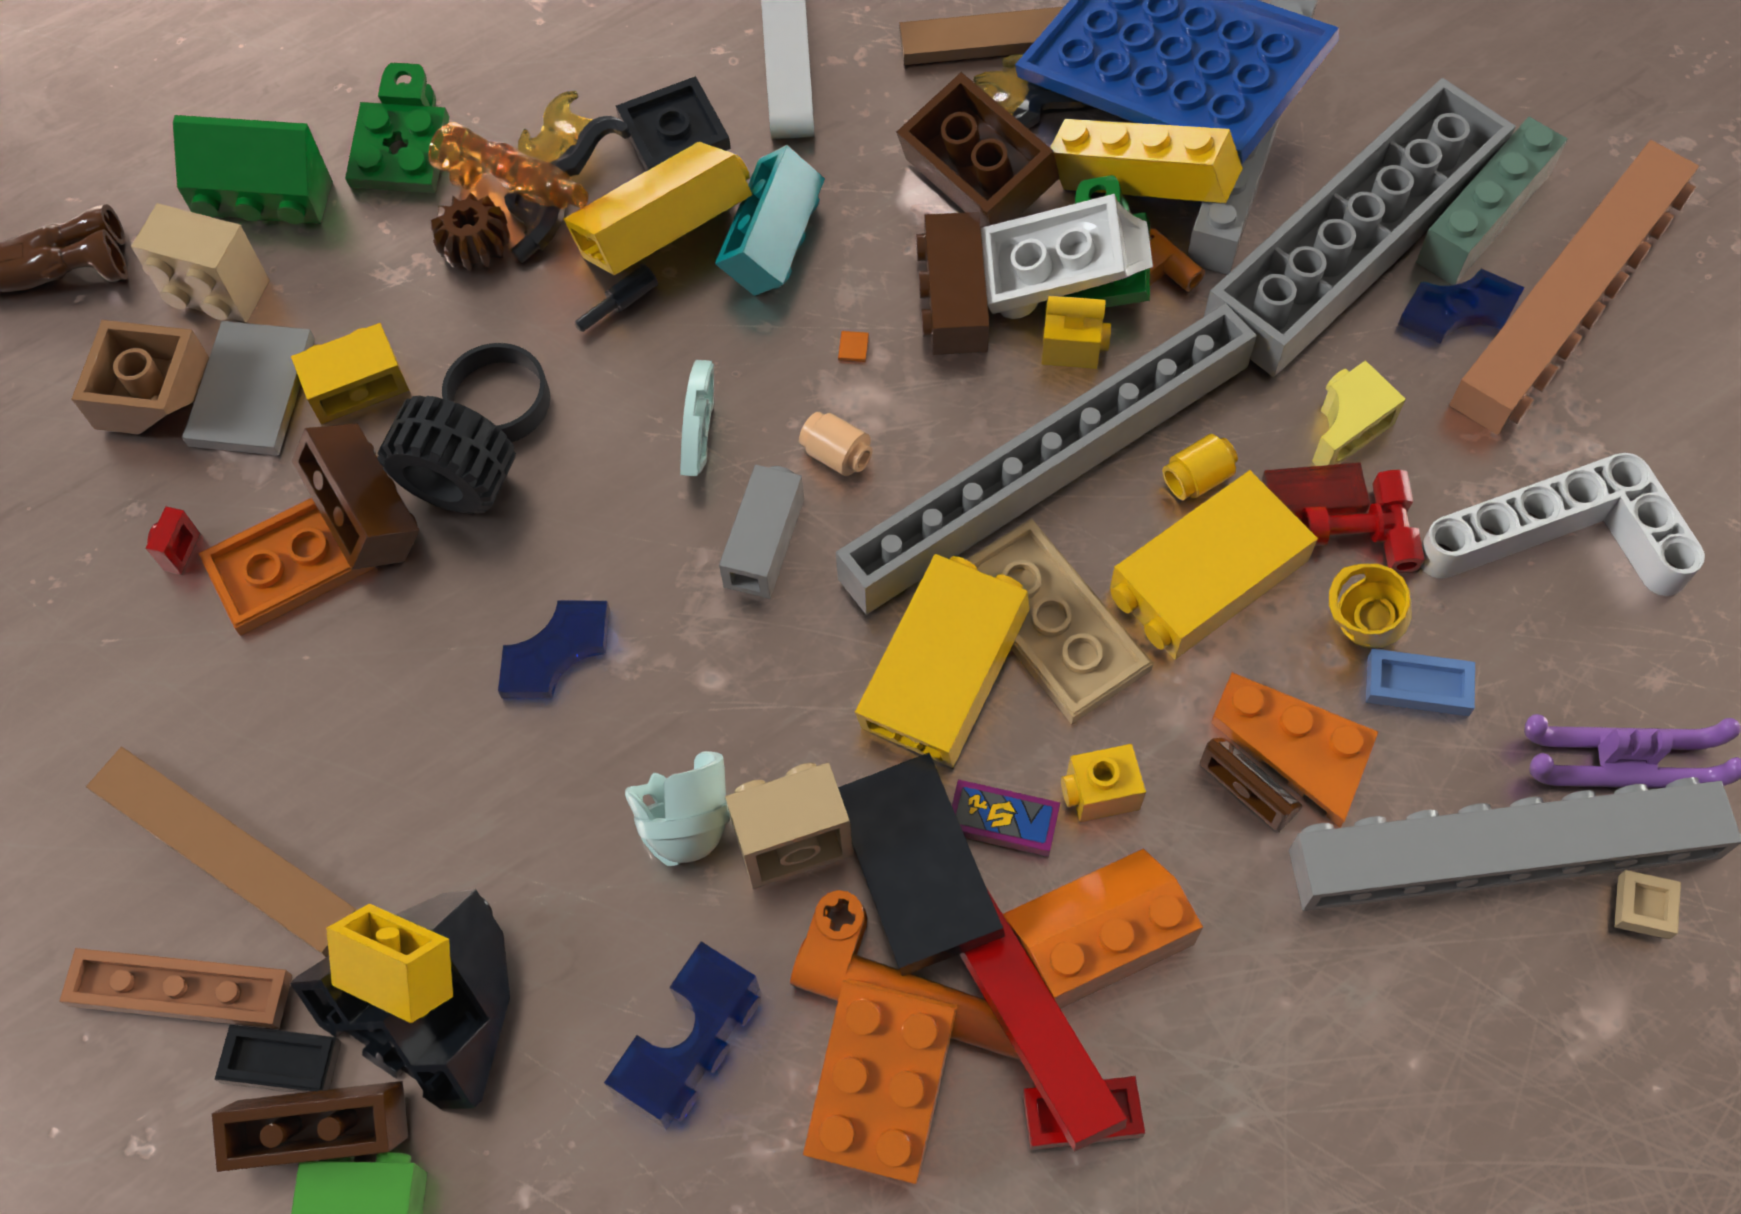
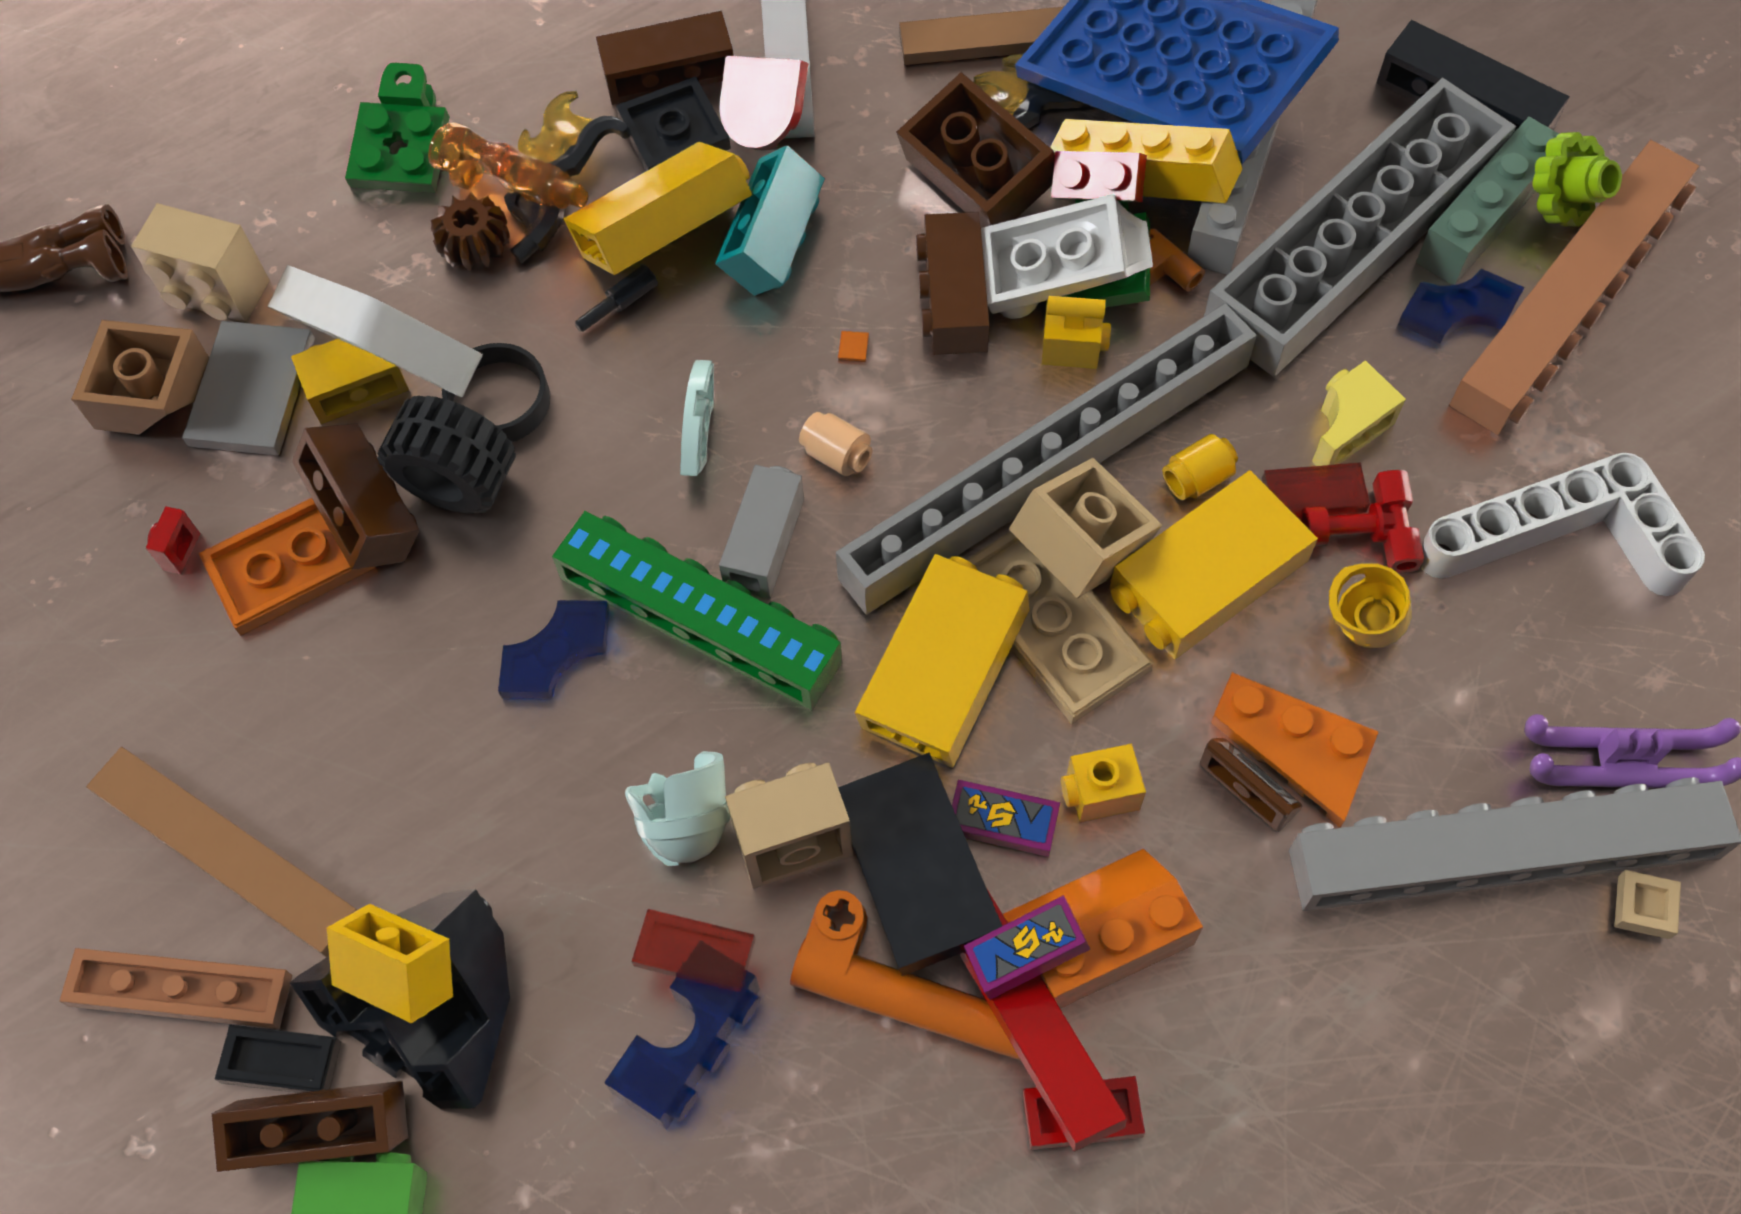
green slope [173,115,333,224] -> none
orange brick [803,979,958,1184] -> none
medium blue tile [1366,648,1475,716] -> none
none -> white beam [268,265,483,397]
none -> green brick [552,511,843,711]
none -> reddish brown brick [596,11,734,105]
none -> clear red tile [631,909,756,993]
none -> tile [720,56,809,151]
none -> tile [964,895,1090,1000]
none -> tan brick [1009,458,1162,598]
none -> plate [1051,151,1147,203]
none -> black brick [1376,19,1570,135]
none -> lime plant [1532,132,1622,227]

